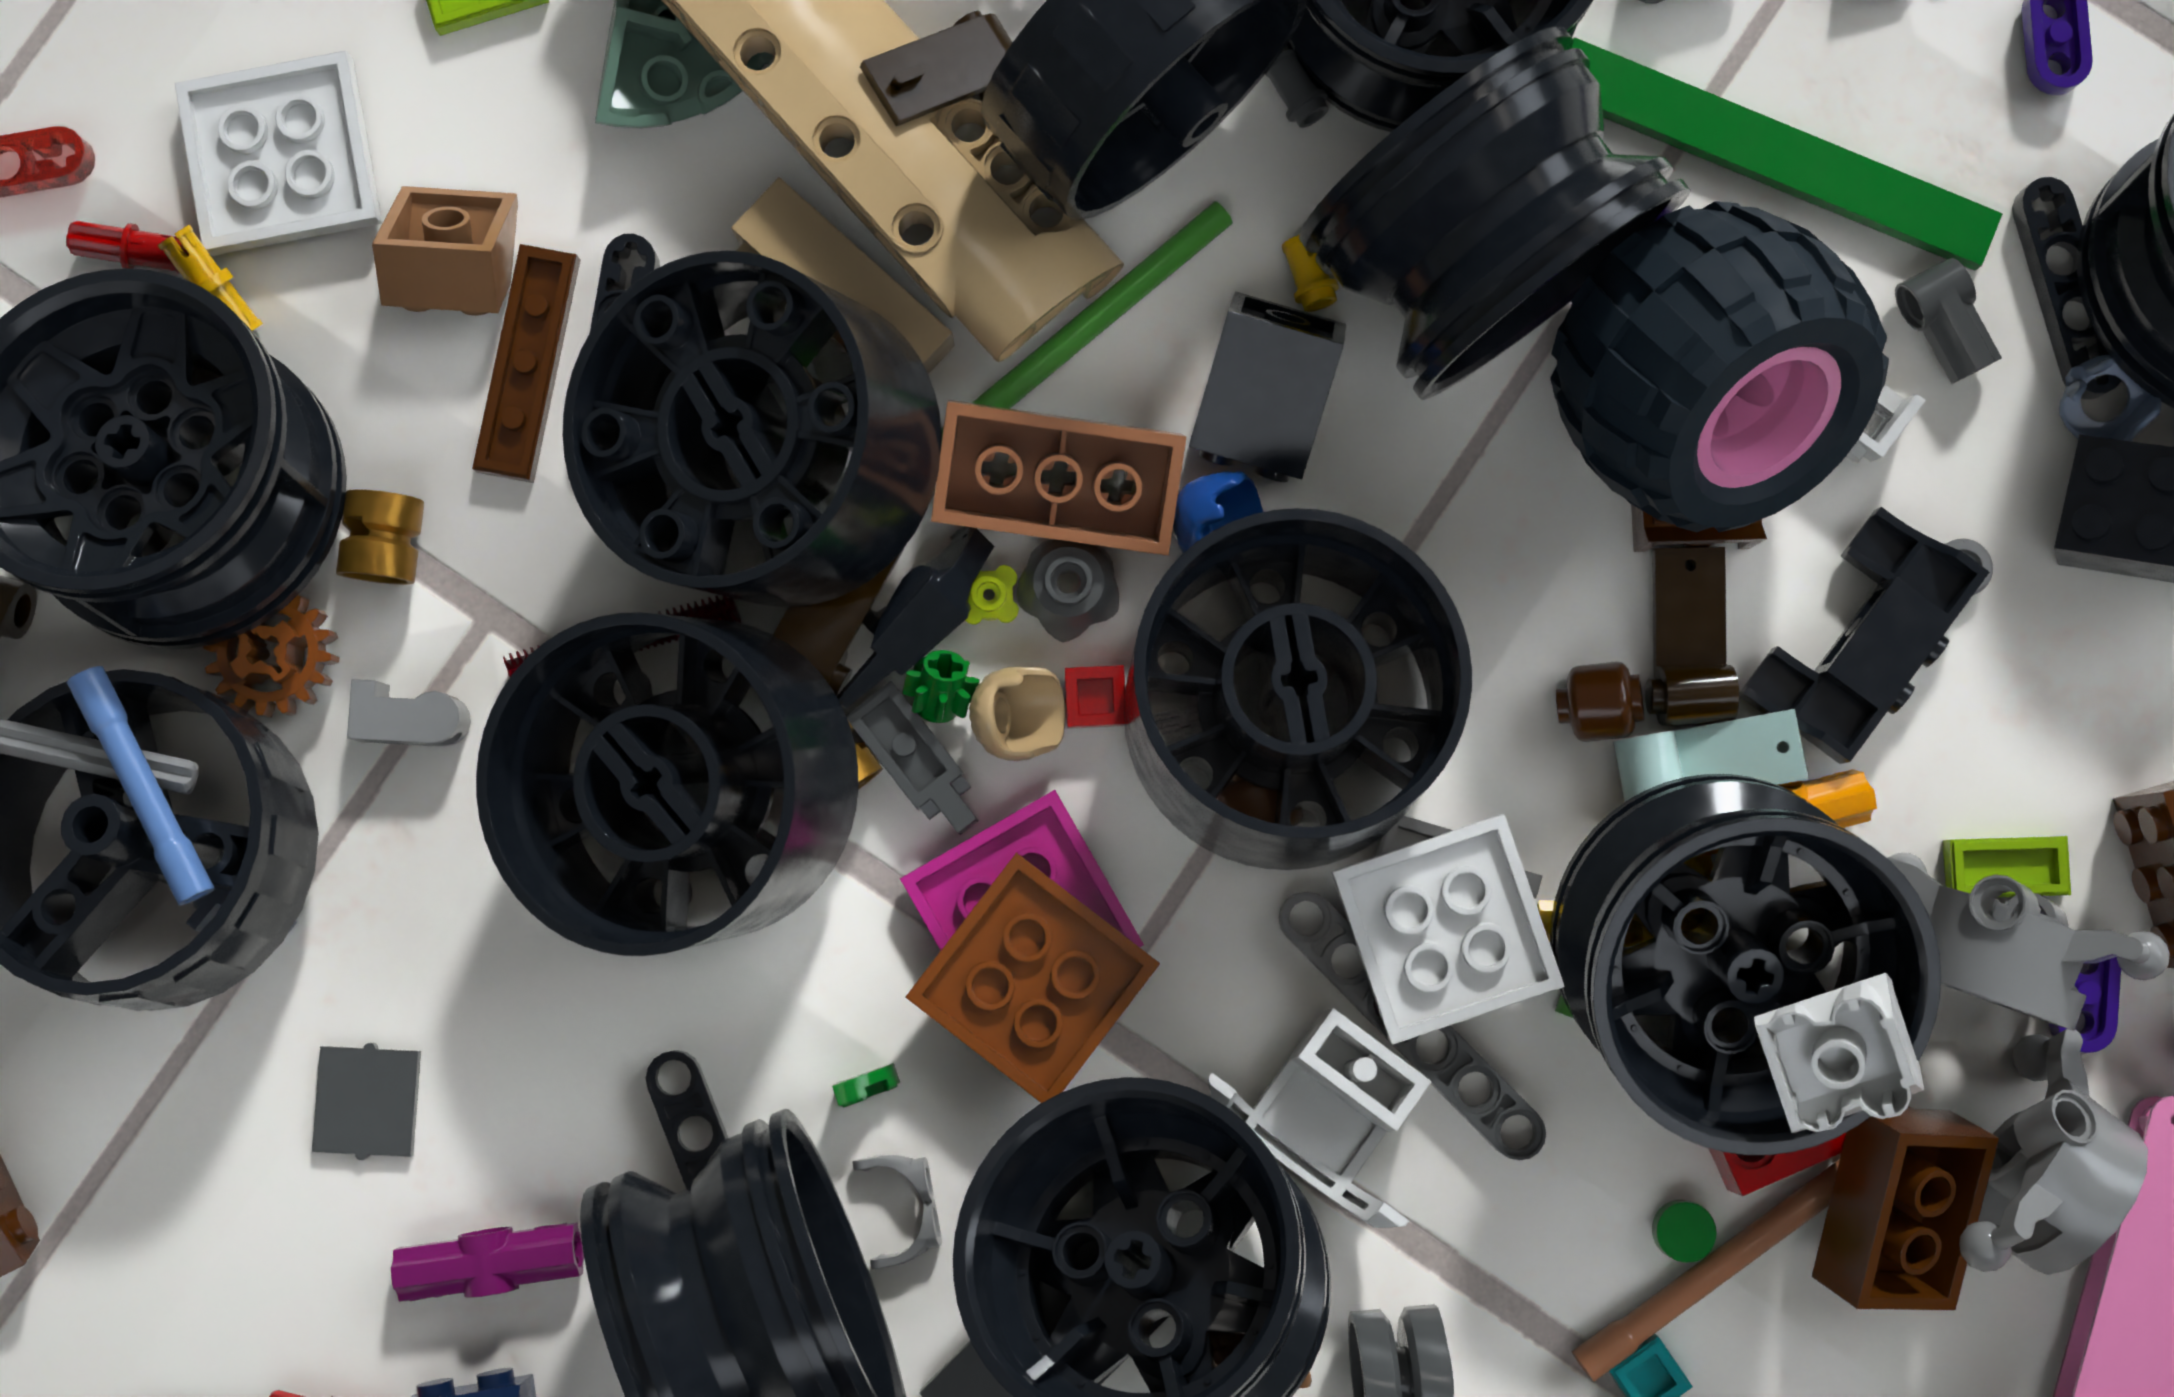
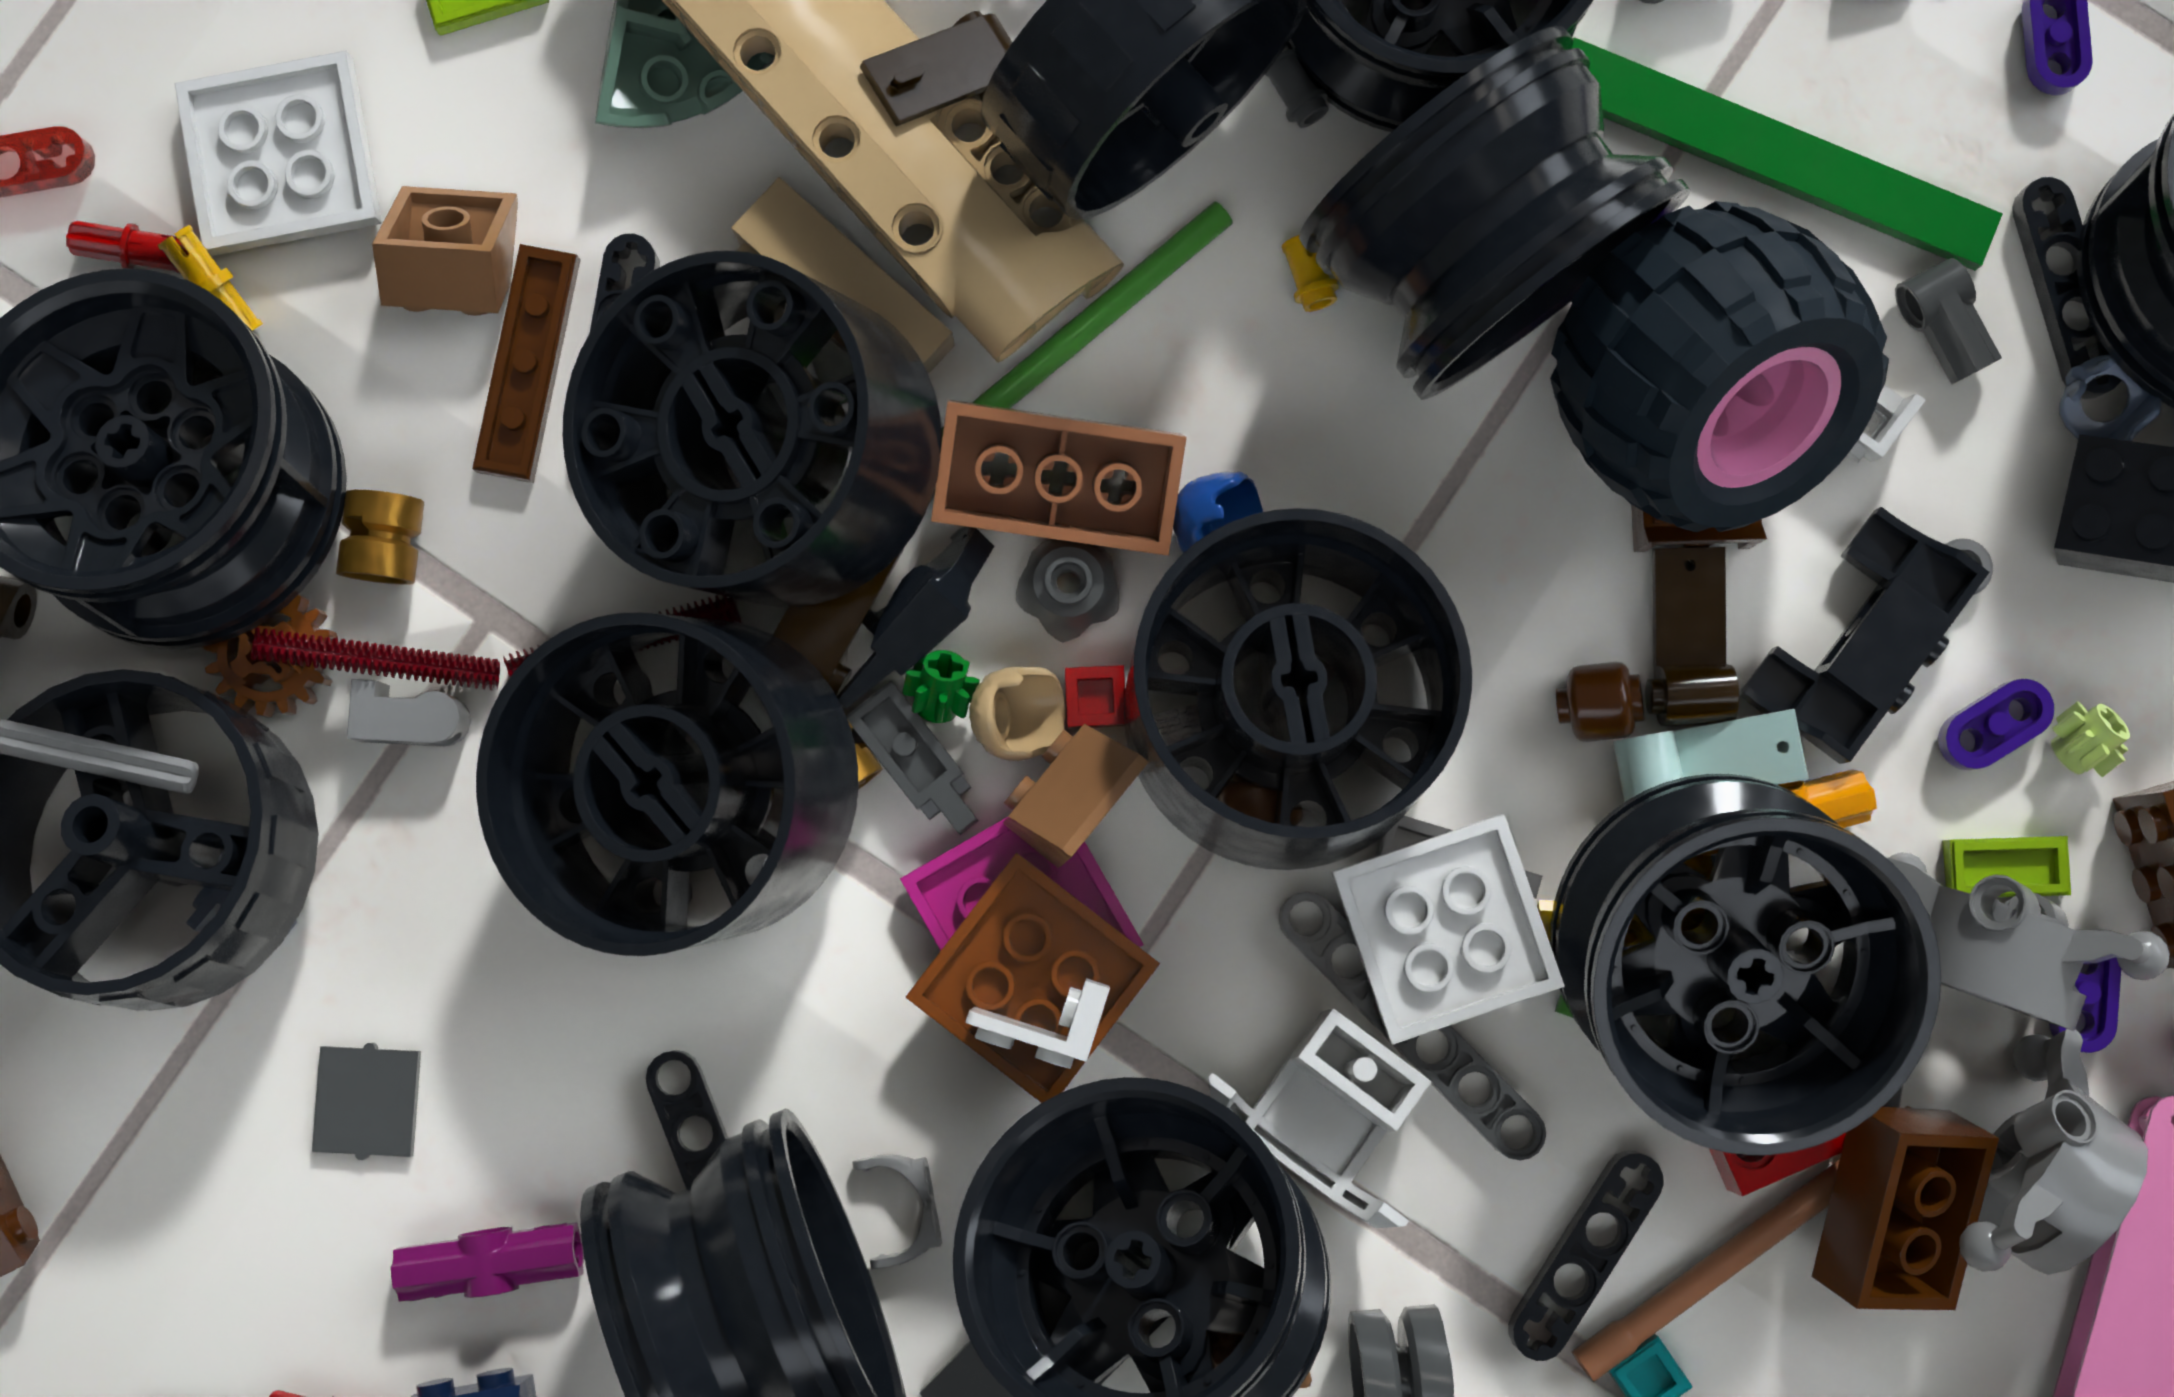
medium blue piece [67,666,215,906] -> none
green tile [832,1063,900,1108] -> none
neon yellow plate [965,565,1019,625] -> none
black slope [1189,291,1346,482] -> none
green tile [1652,1200,1717,1263] -> none
white slope [1754,973,1924,1133] -> none
none -> dark red axle [251,627,500,691]
none -> white bracket [965,978,1110,1069]
none -> medium nougat slope [1003,724,1149,868]
none -> black beam [1508,1151,1664,1361]
none -> dark purple plate [1938,679,2054,770]
none -> yellowish green gear [2051,701,2130,777]

